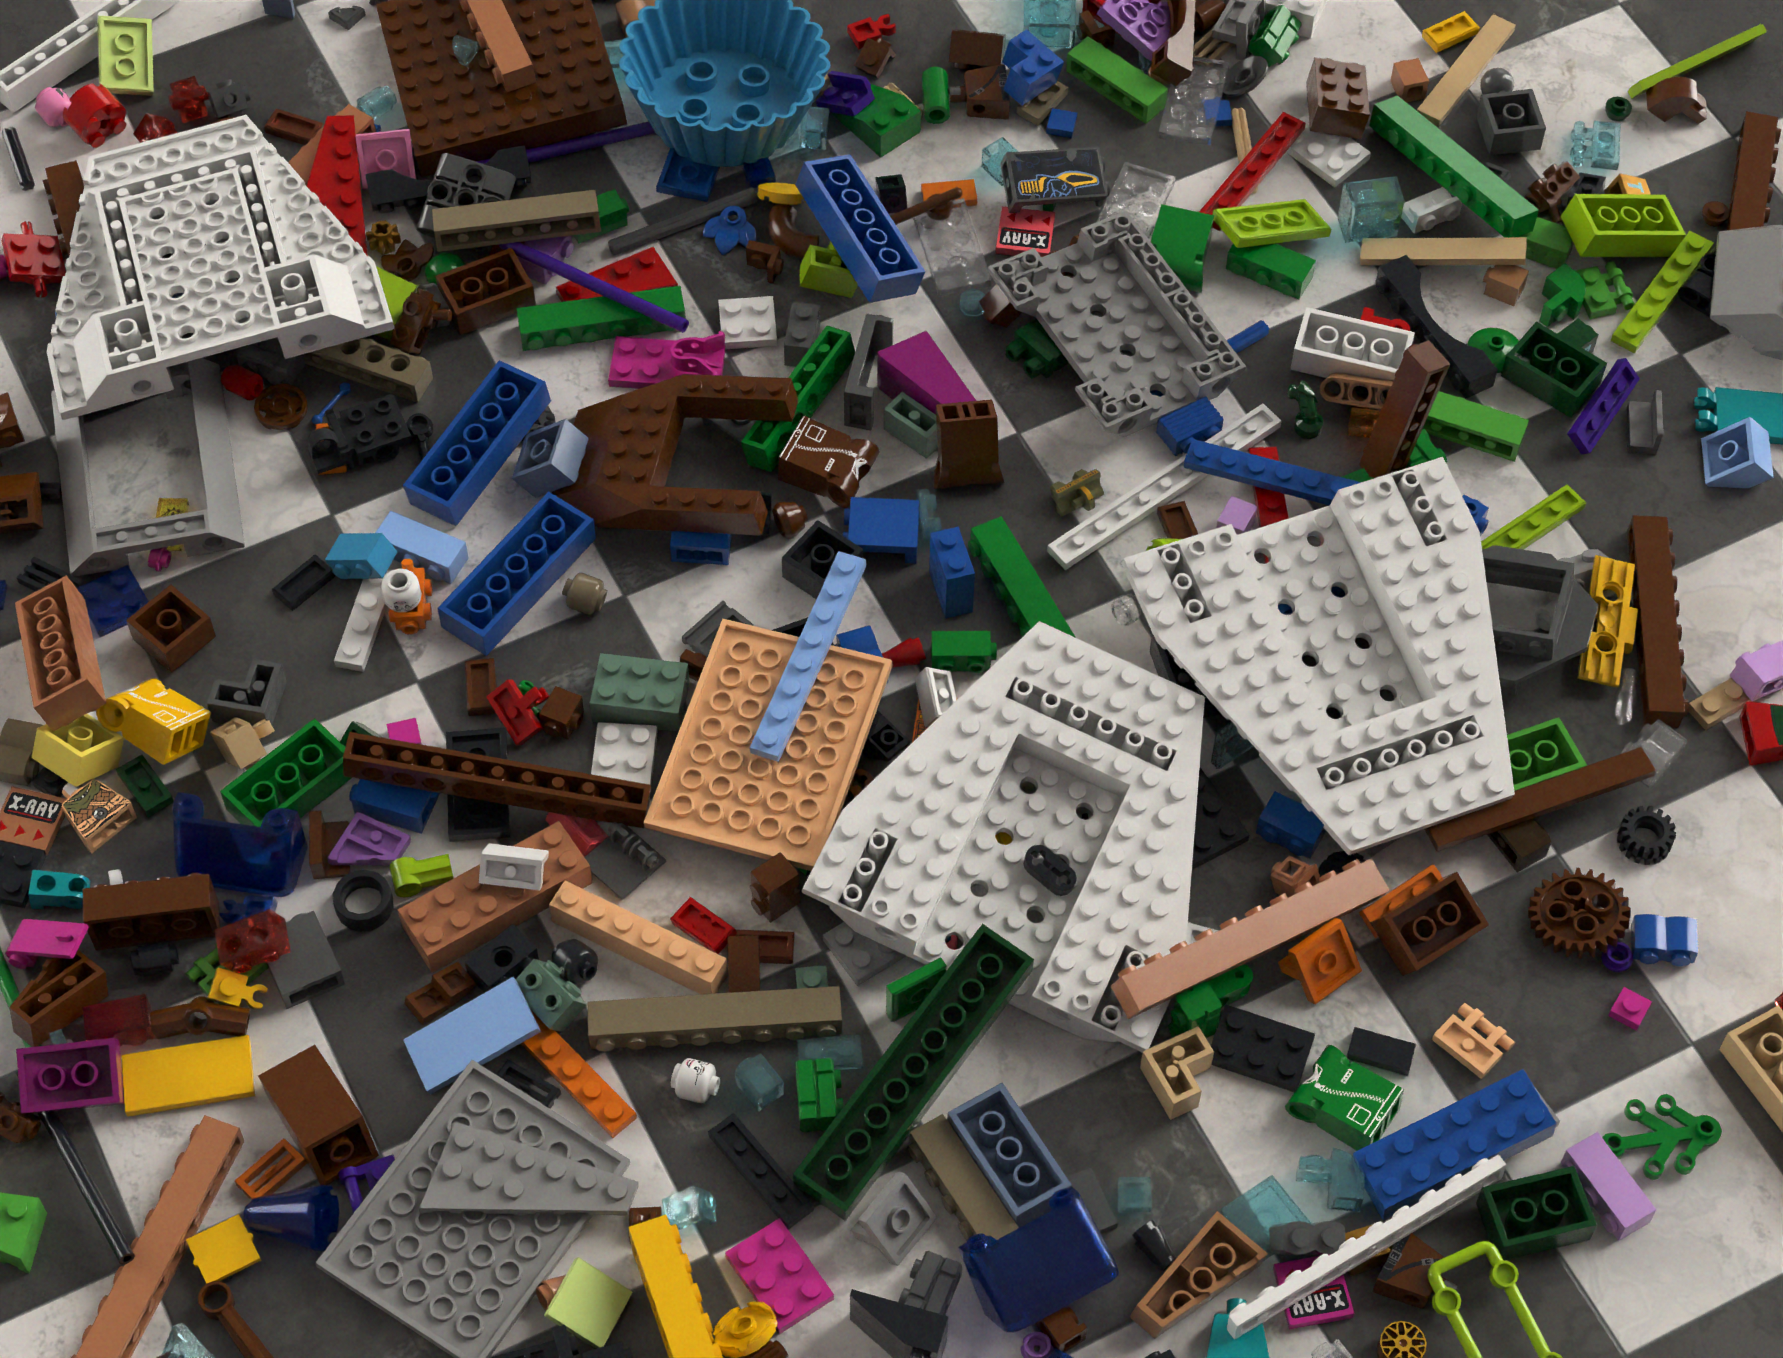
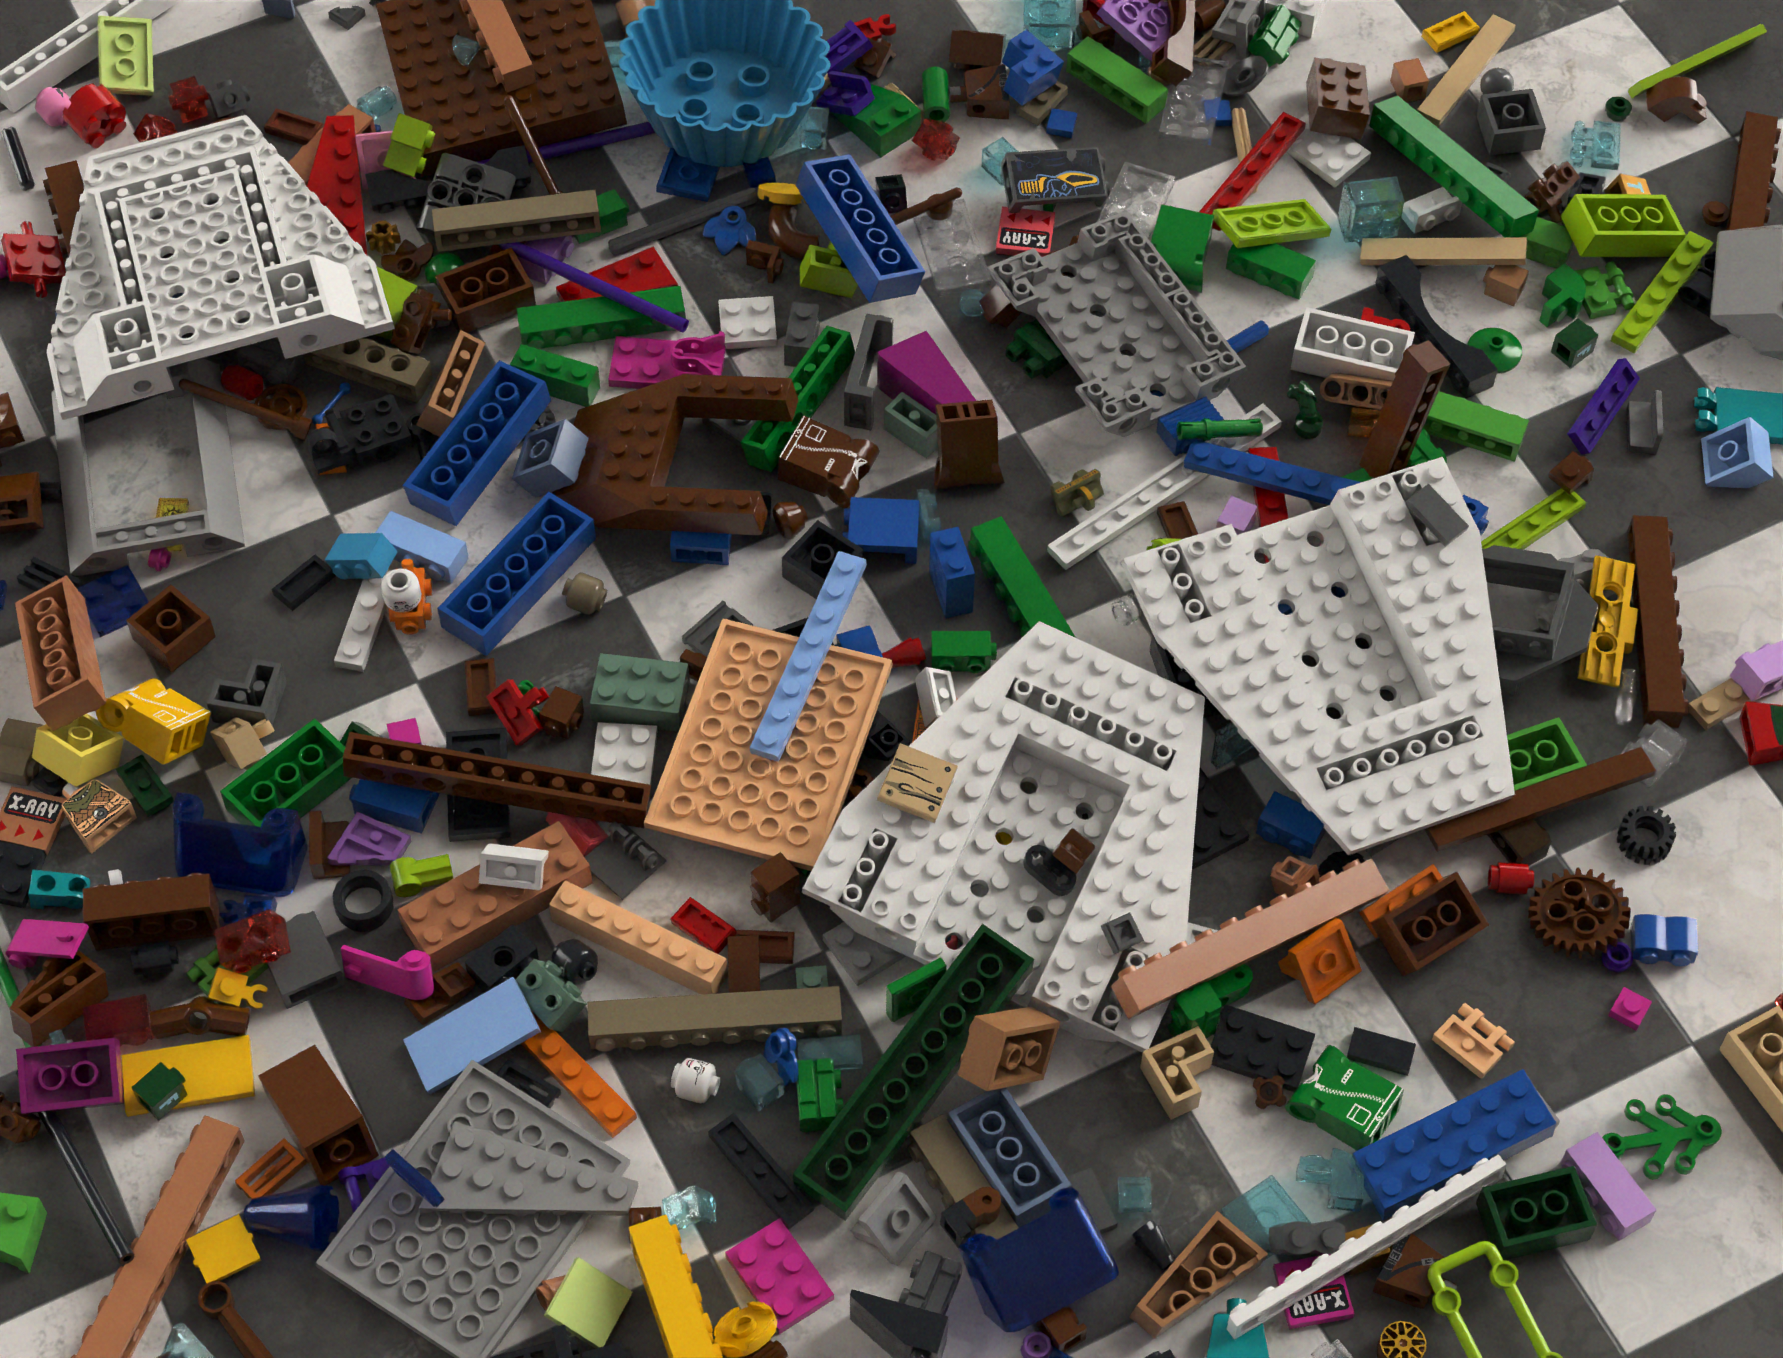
orange tile [921,179,977,208] -> none
dark green brick [1501,321,1607,418] -> none
none -> dark green brick [131,1062,188,1121]
none -> reddish brown piece [179,379,312,441]
none -> dark pink door [341,945,434,1000]
none -> lime brick [383,113,435,178]
none -> clear blue tile [385,1149,445,1207]
none -> medium nougat brick [417,330,485,437]
none -> reddish brown piece [504,95,563,195]
none -> green brick [510,344,600,407]
none -> blue plate [763,1028,799,1088]
none -> dark purple plate [826,20,873,73]
none -> tan tile [877,743,958,823]
none -> clear red brick [912,118,960,161]
none -> leg [940,1187,1001,1250]
none -> medium nougat brick [958,1006,1060,1091]
none -> reddish brown bracket [1052,828,1095,874]
none -> dark grey tile [1101,912,1144,955]
none -> green pin [1176,418,1263,441]
none -> reddish brown plate [1253,1075,1287,1109]
none -> dark grey tile [1405,483,1469,547]
none -> red brick [1488,862,1534,894]
none -> reddish brown bracket [1549,451,1594,495]

